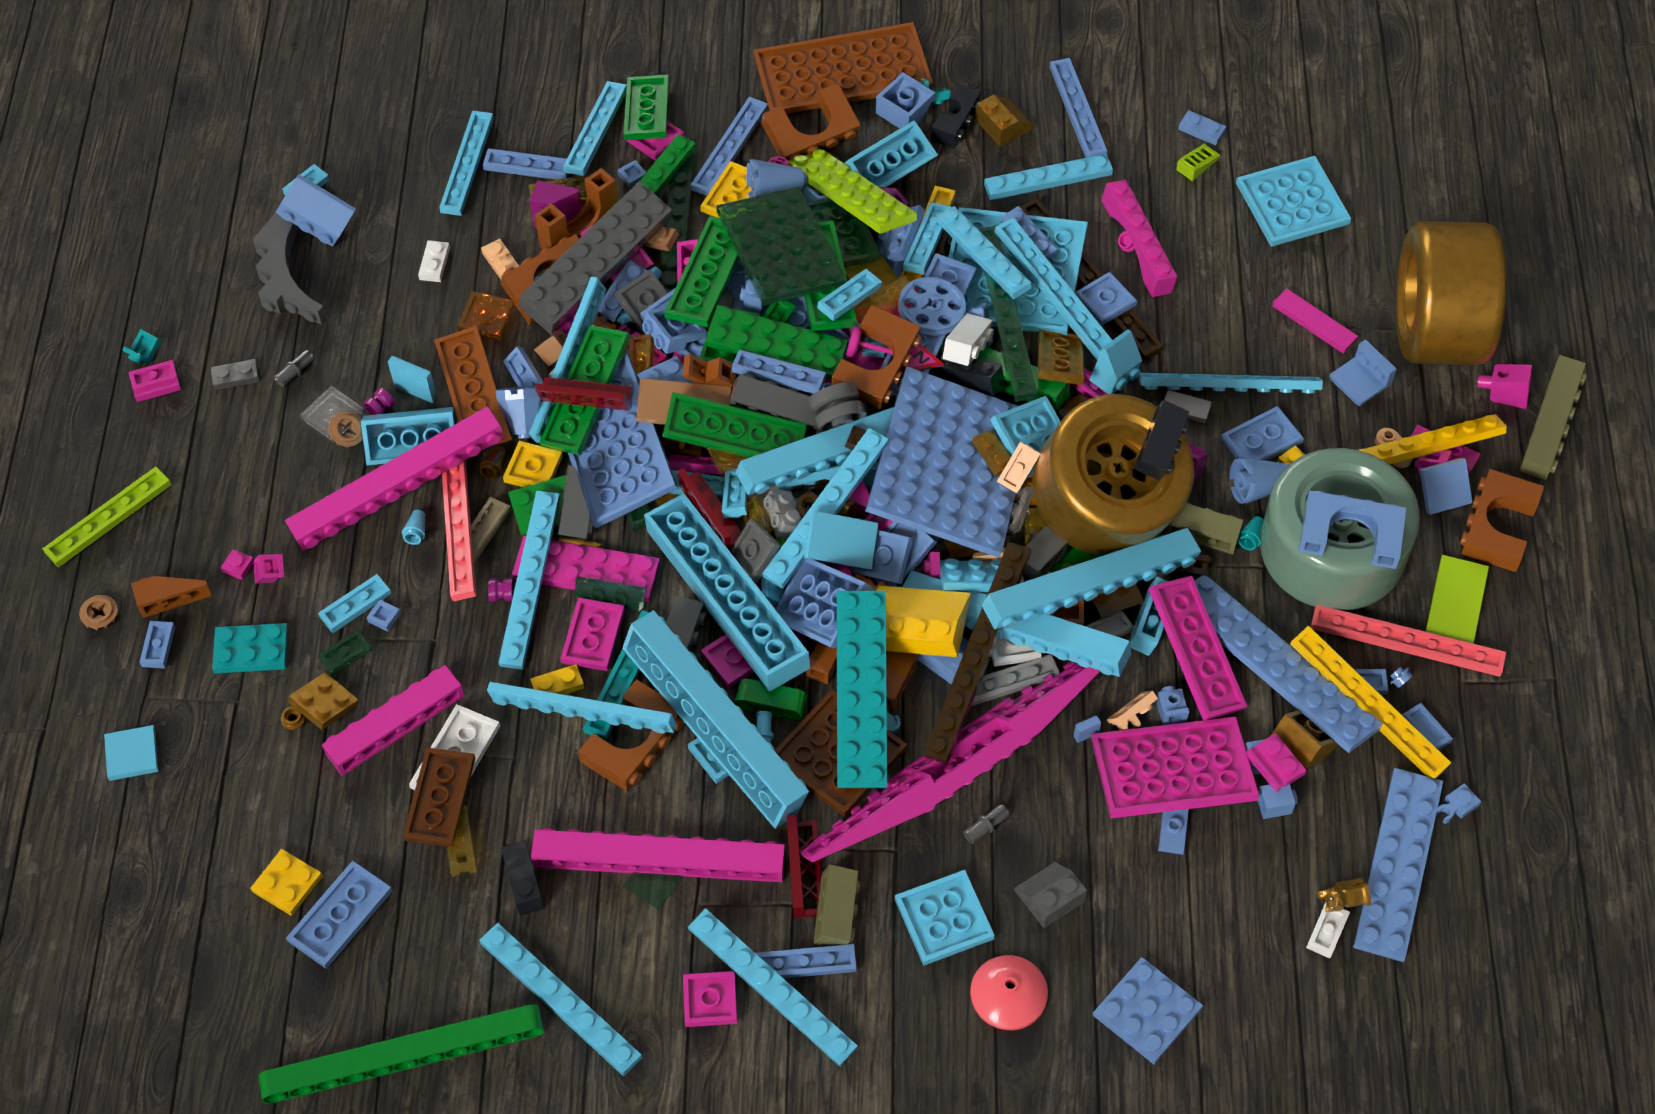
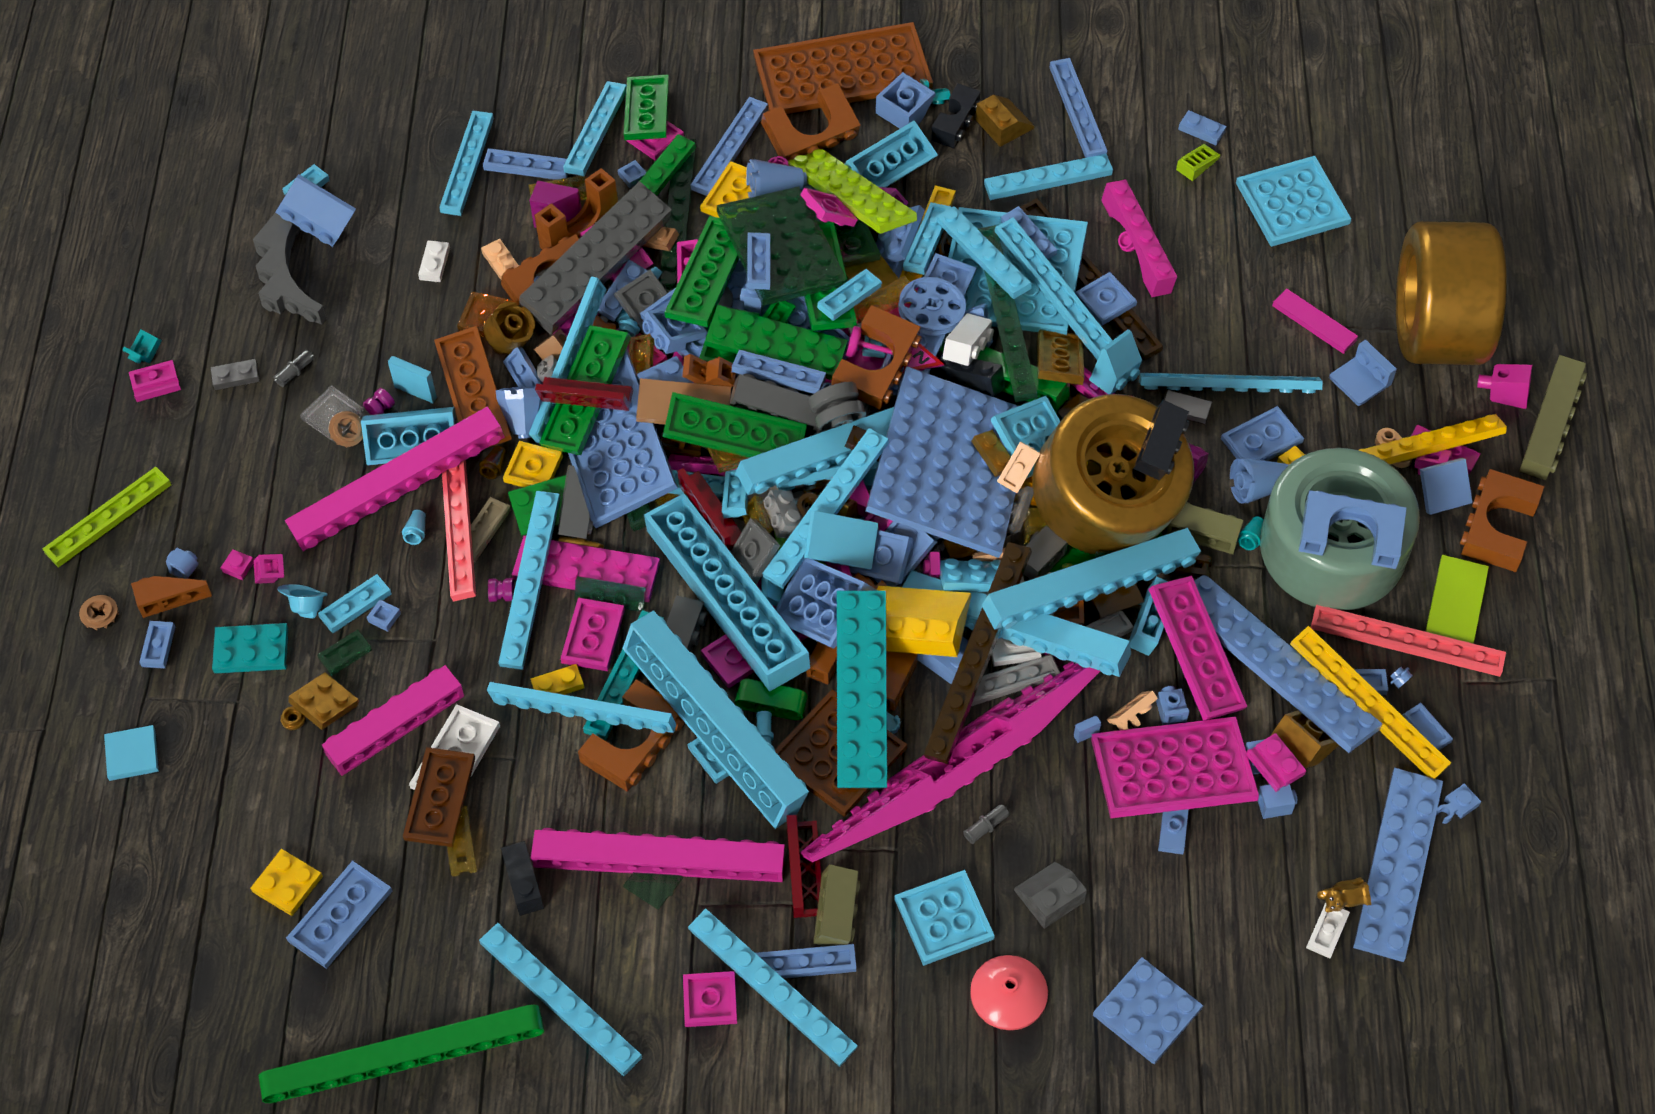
none -> medium blue plate [166,548,198,579]
none -> medium azure piece [278,584,328,618]
none -> pearl gold brick [483,302,535,354]
none -> light grey beam [537,355,557,382]
none -> medium azure plate [619,319,640,338]
none -> medium blue plate [747,233,770,290]
none -> dark pink plate [800,188,858,227]

